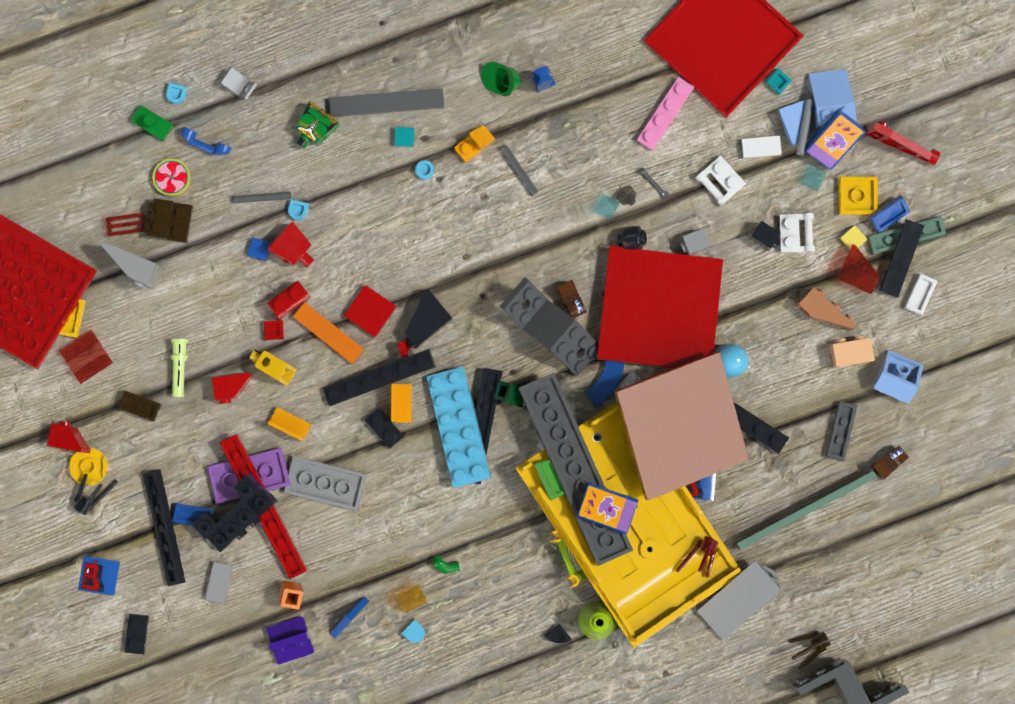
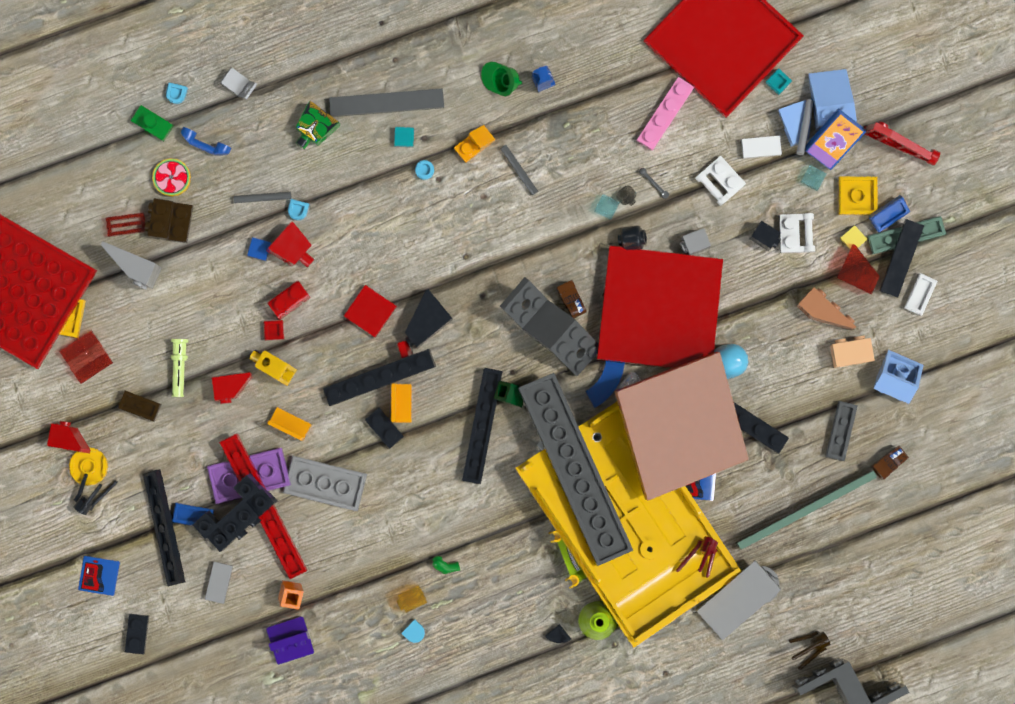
orange tile [293,302,365,364] -> none
blue tile [331,597,370,638] -> none
medium azure plate [426,366,491,488] -> none
bright green tile [535,459,565,501] -> none
piece [576,482,639,534] -> none

